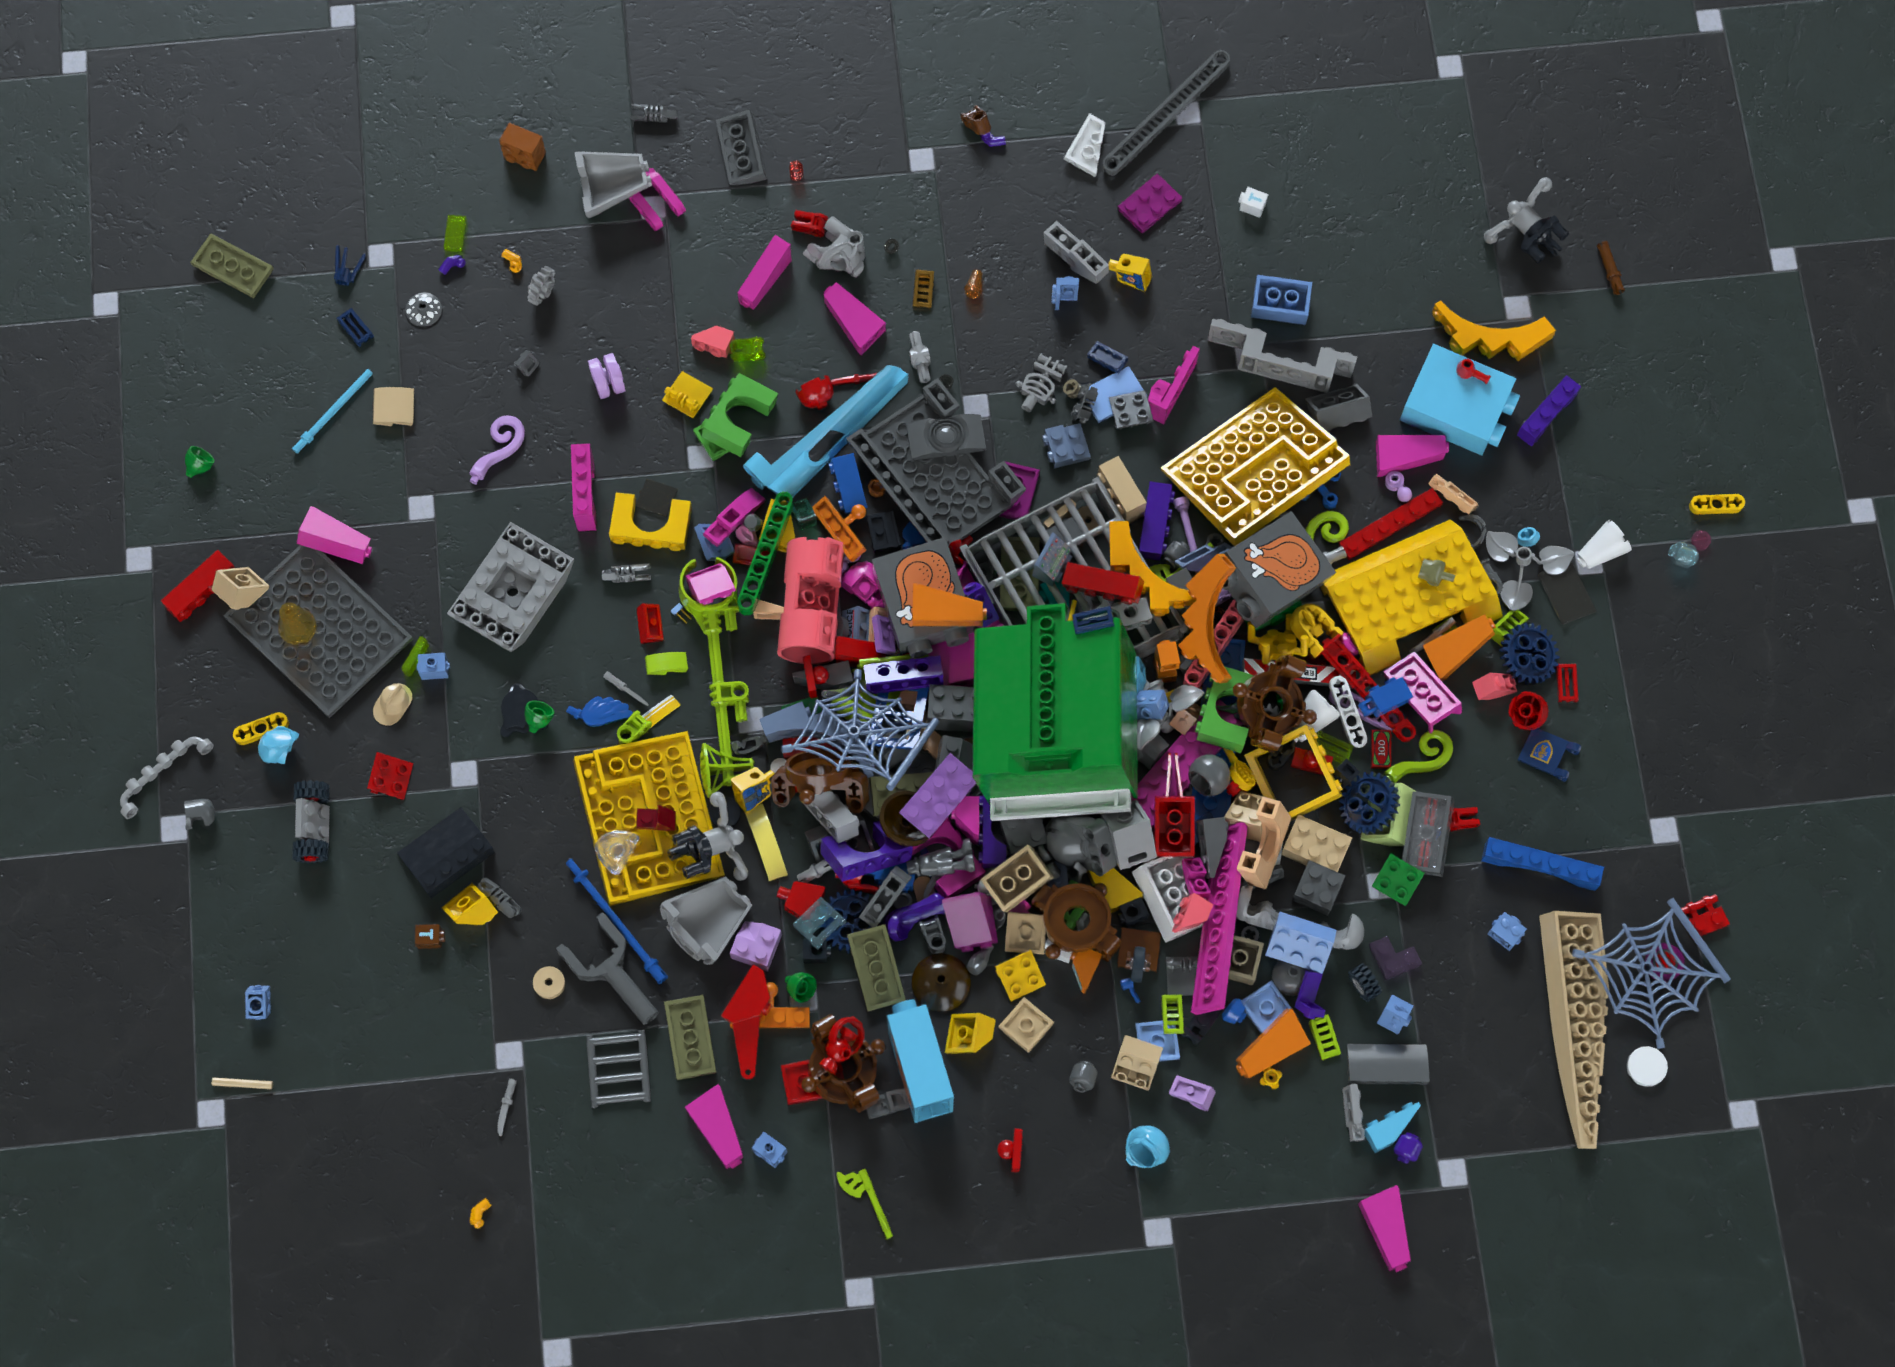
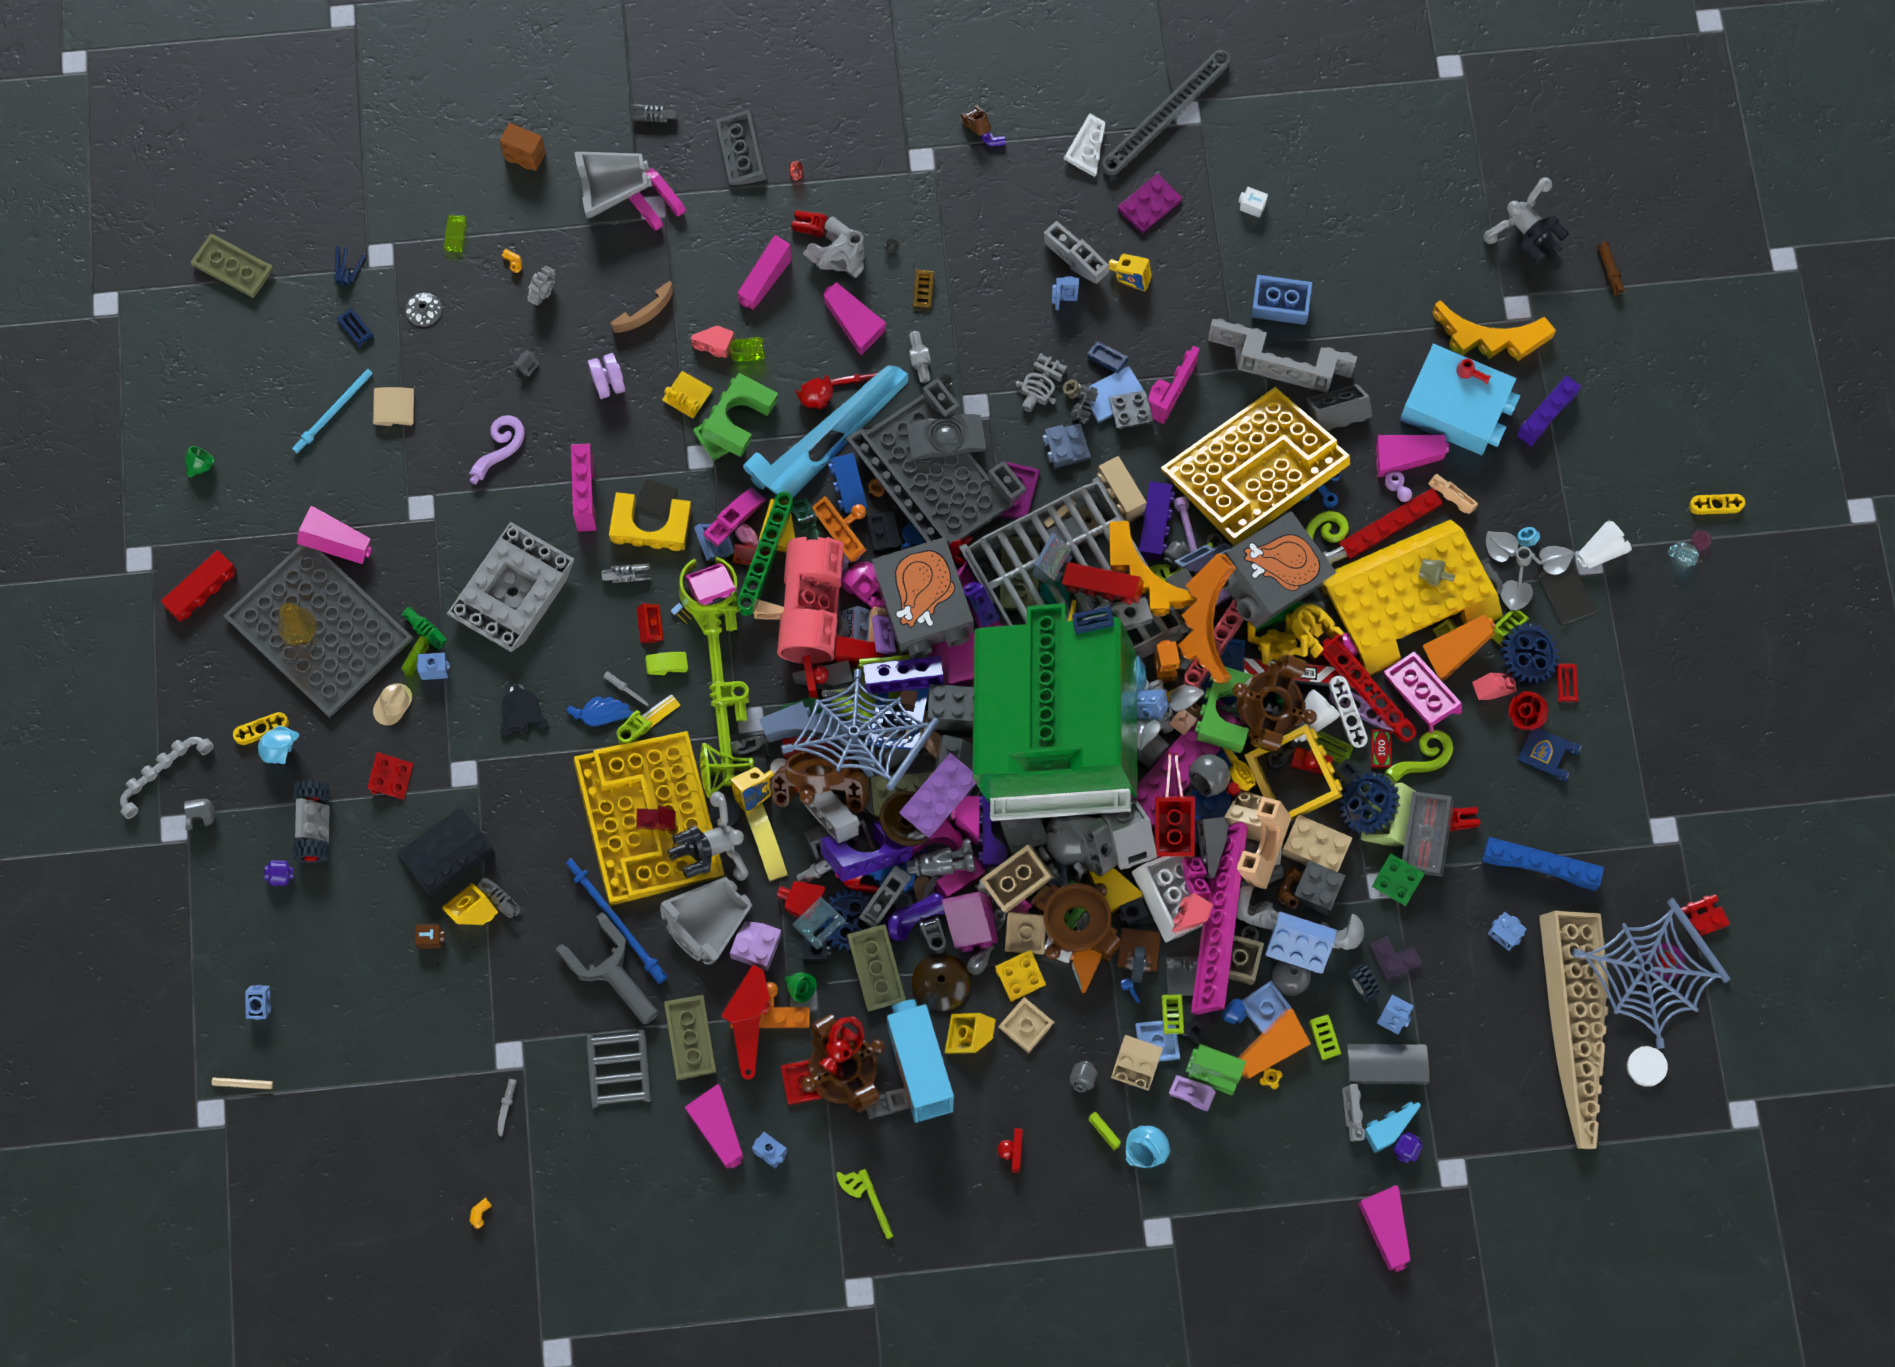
tan slope [212,567,270,610] -> none
dark purple arm [438,255,466,275] -> none
green helmet [524,701,554,733] -> none
tan piece [533,966,565,999] -> none
clear hat [595,830,639,875] -> none
dark grey piece [744,514,763,532] -> none
orange slope [913,583,987,626] -> none
clear orange cone [964,270,983,298] -> none
dark purple bracket [1295,971,1326,1019] -> none
blue brick [1358,677,1414,718] -> none
light grey piece [1409,617,1456,653] -> none
dark grey helmet [1459,514,1487,549] -> none
none -> dark purple head [264,860,293,886]
none -> green hinge [402,607,447,650]
none -> medium nougat slope [611,281,673,333]
none -> lime tile [1089,1112,1121,1151]
none -> bright green arch [1185,1044,1246,1095]
none -> reddish brown piece [1278,866,1302,909]

